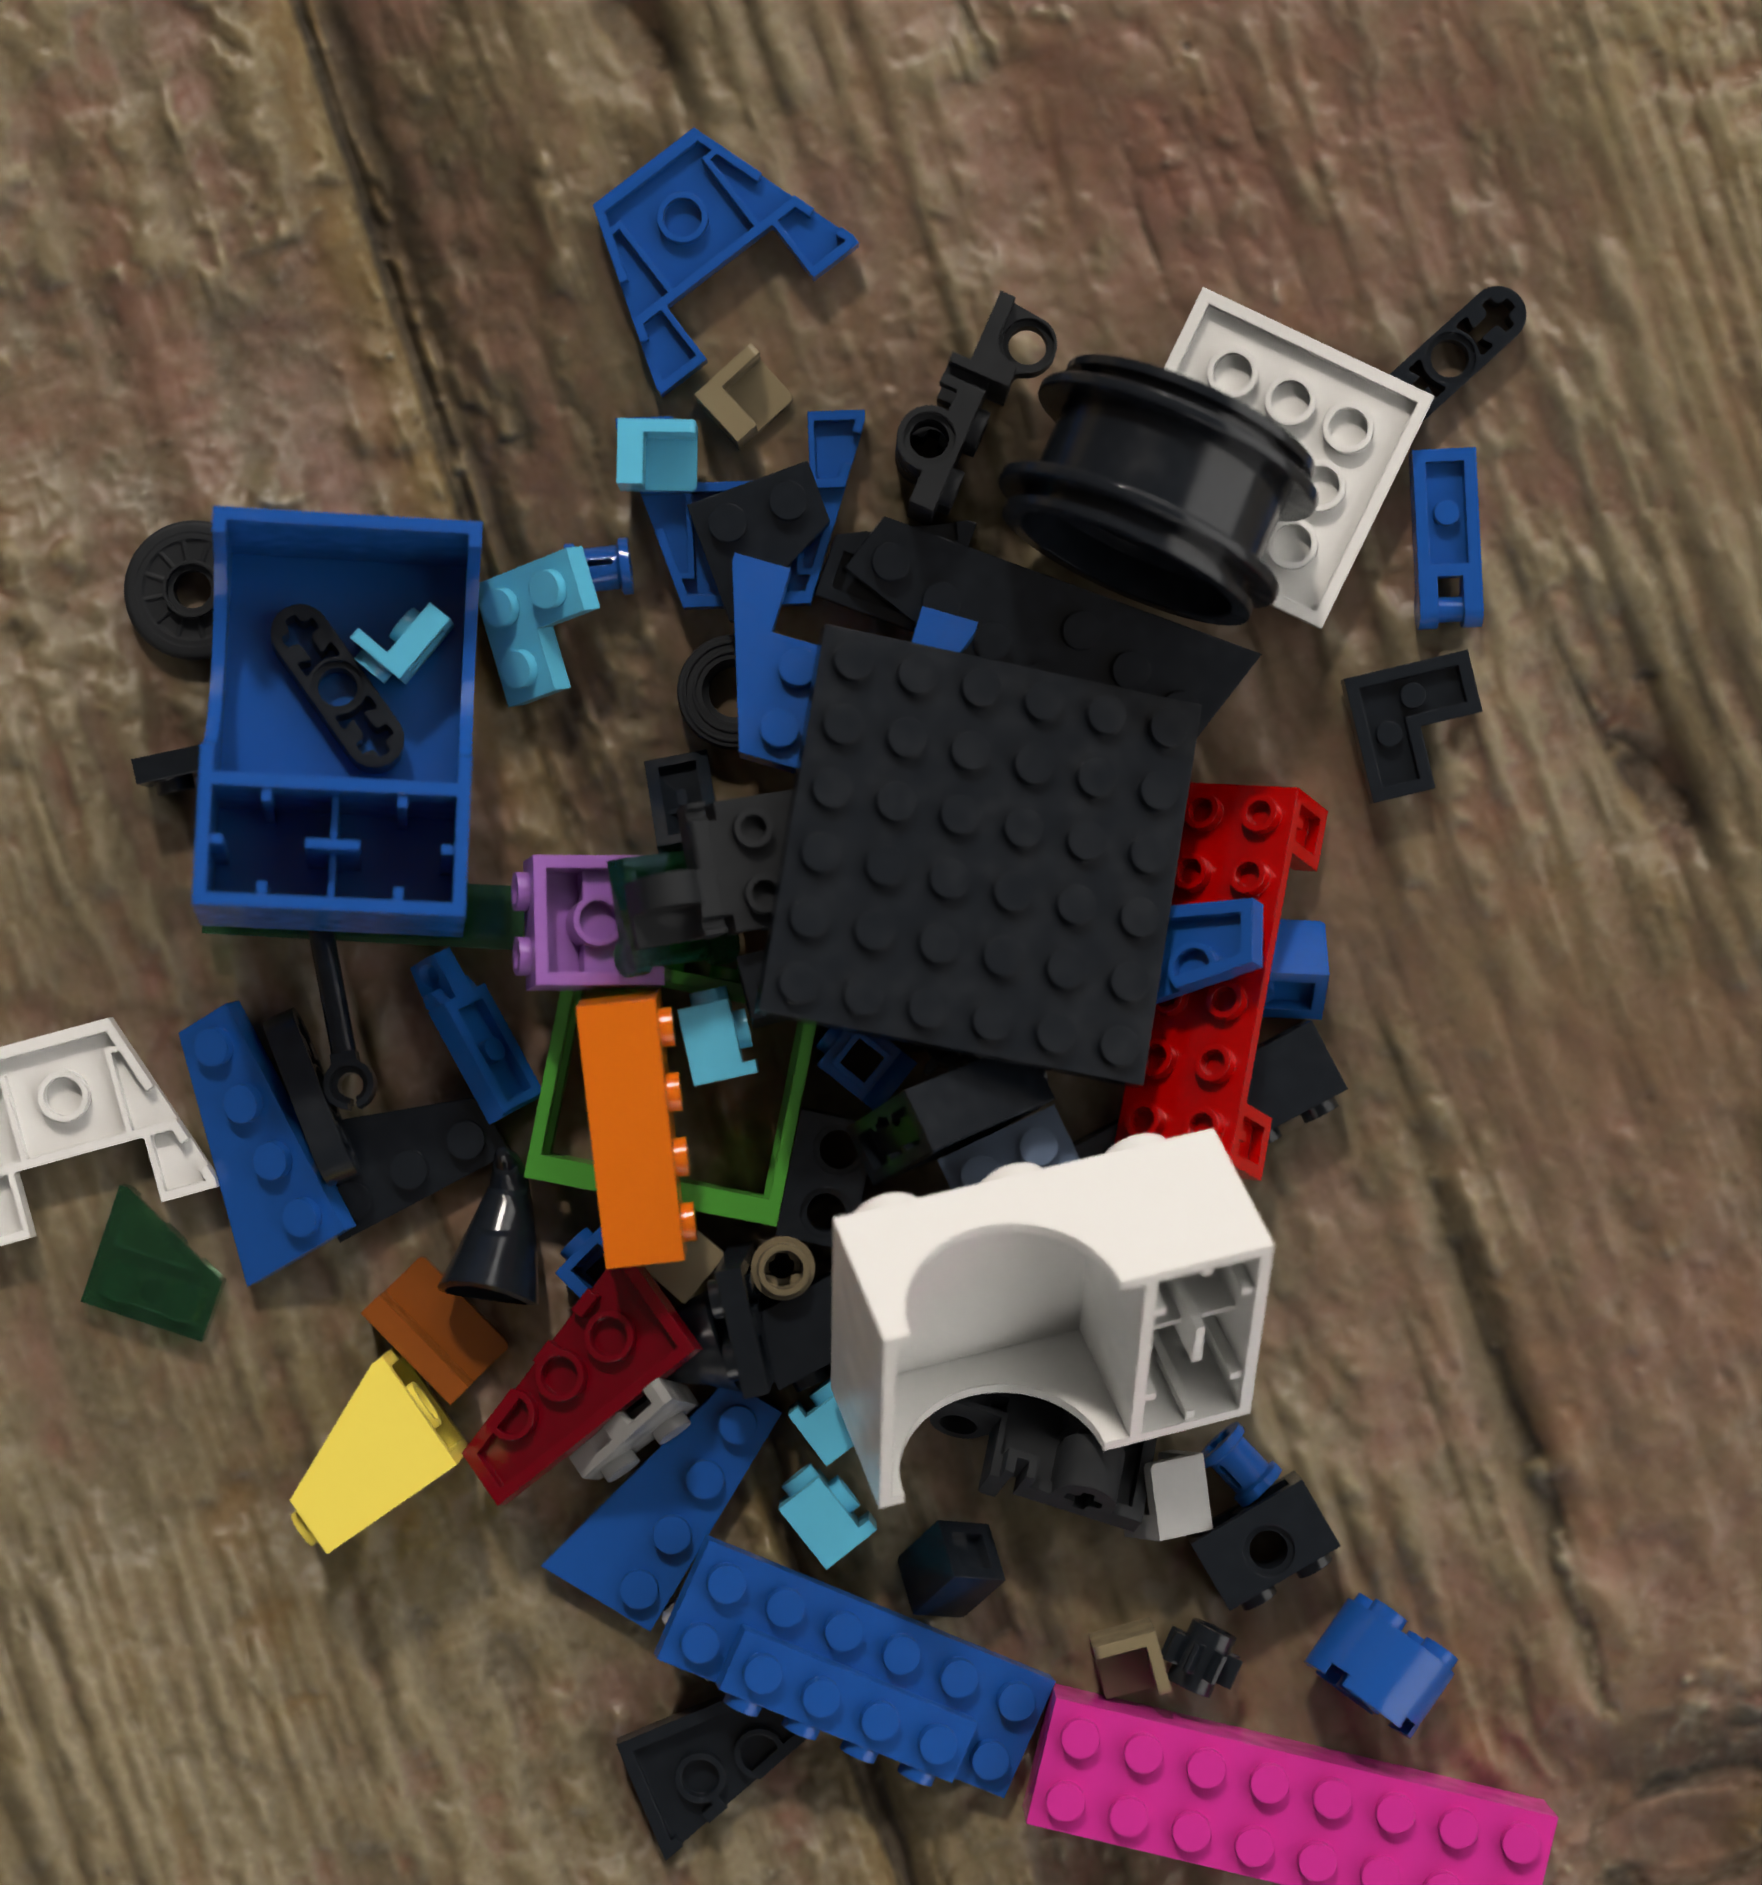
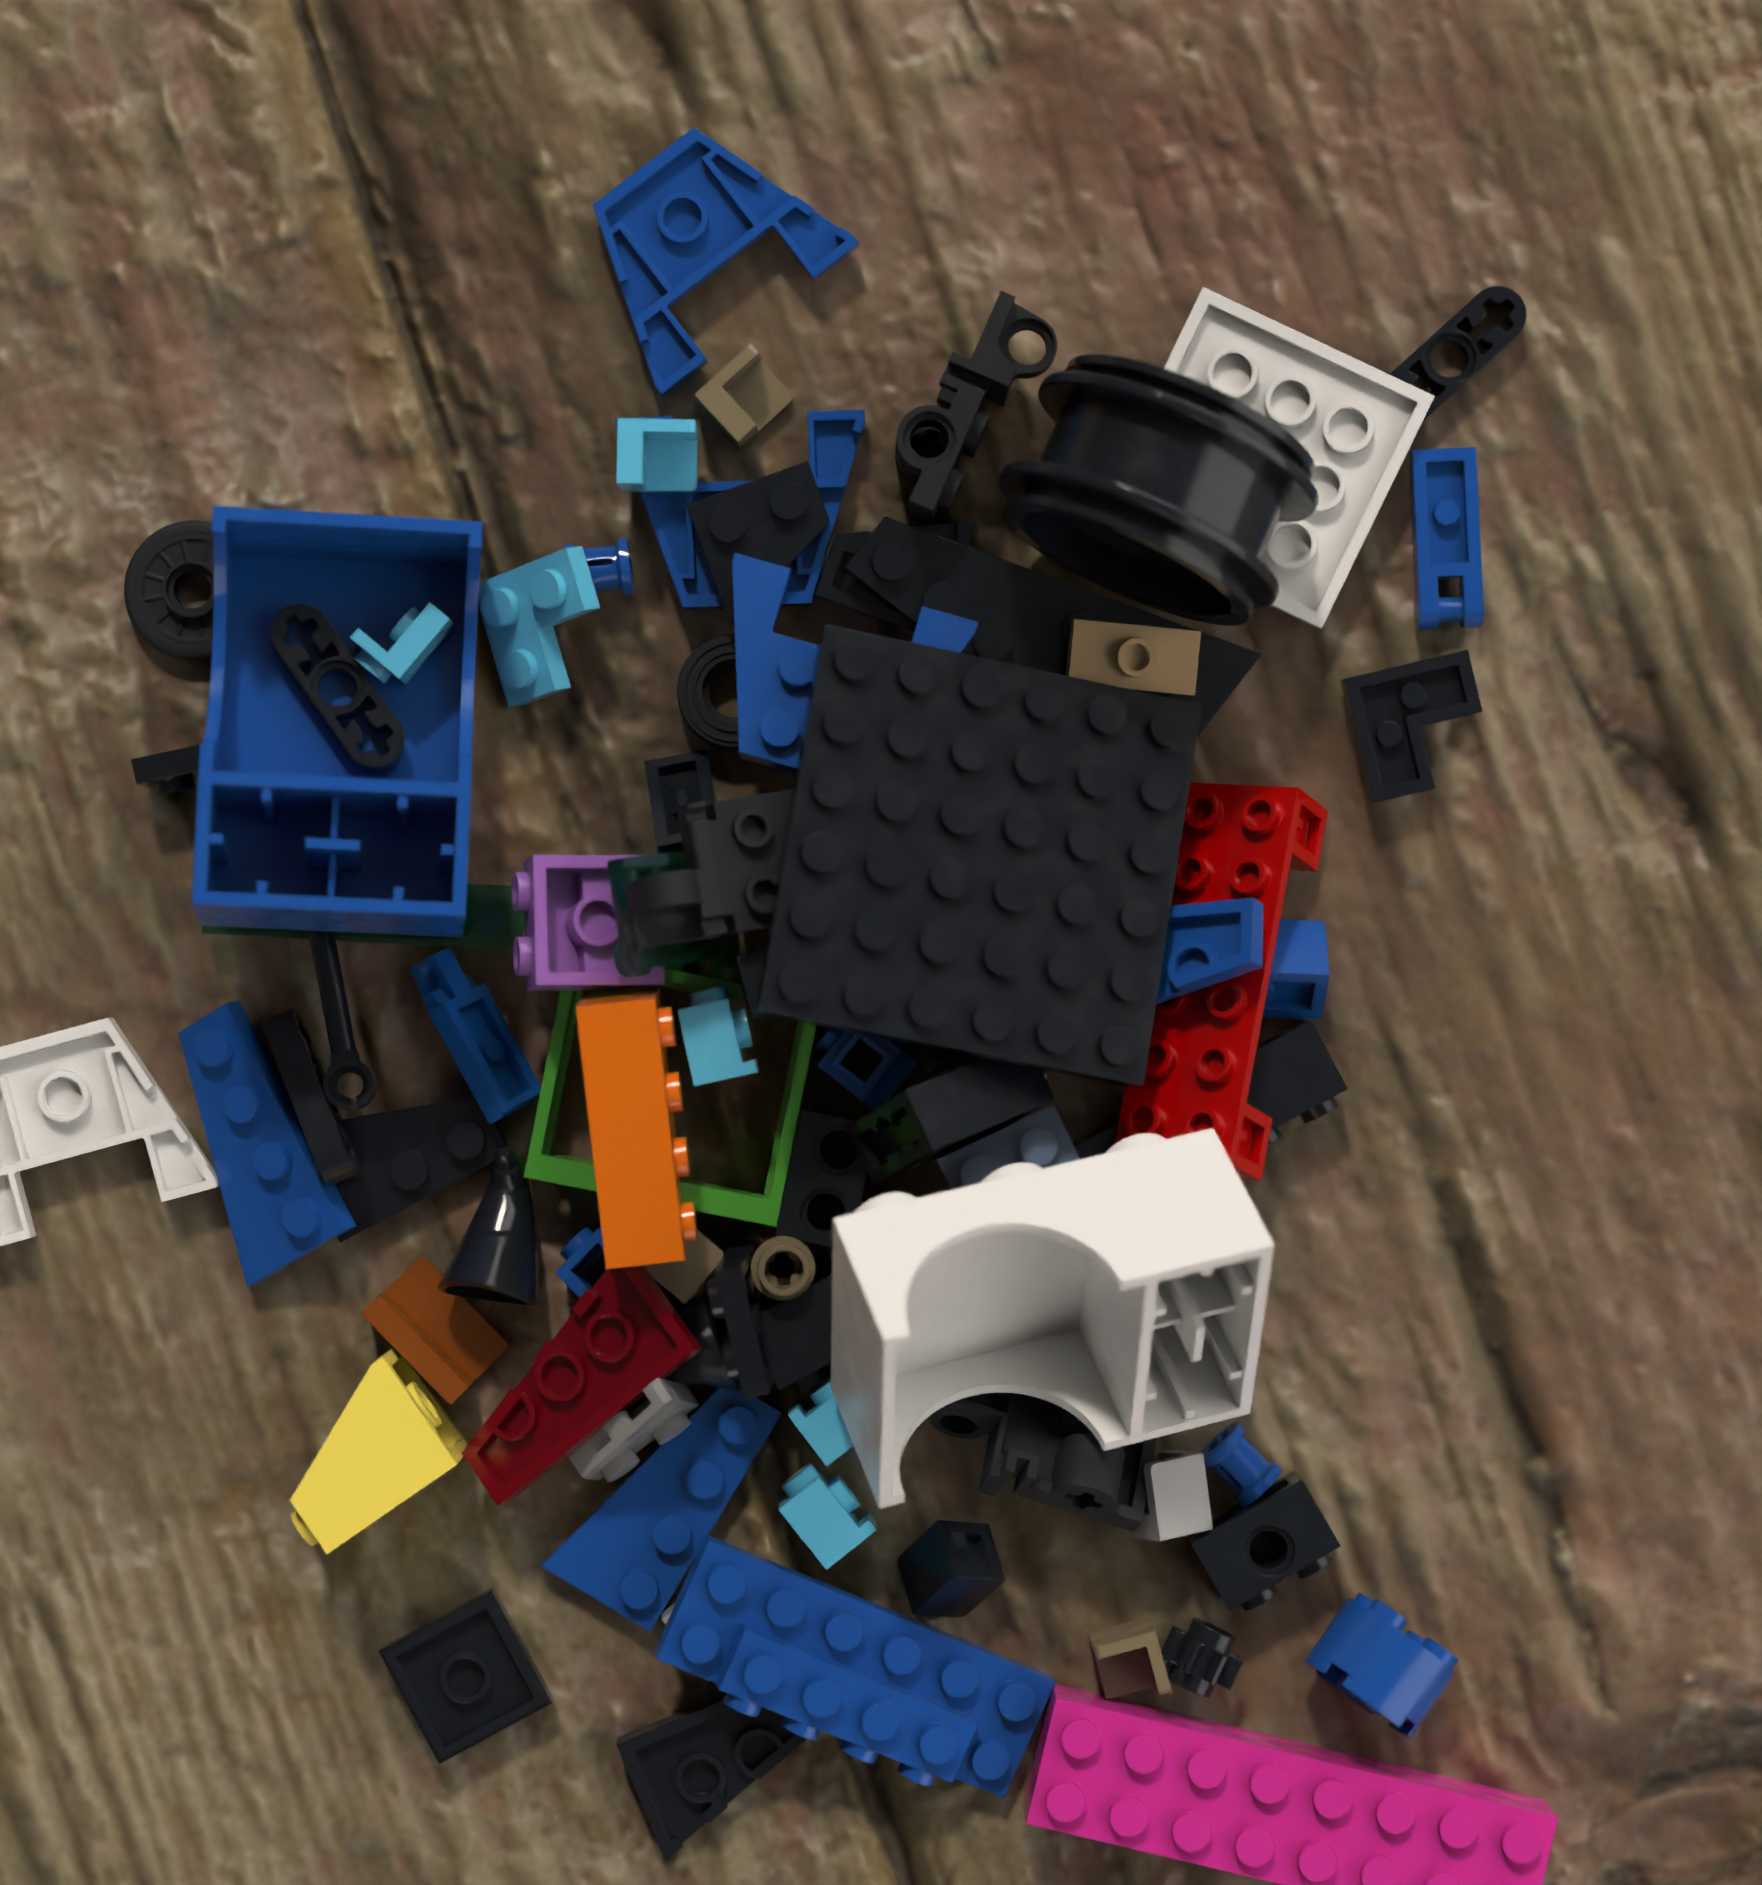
clear green wing [80,1183,226,1342] -> none
none -> black plate [379,1587,554,1764]
none -> tan plate [1065,619,1201,696]

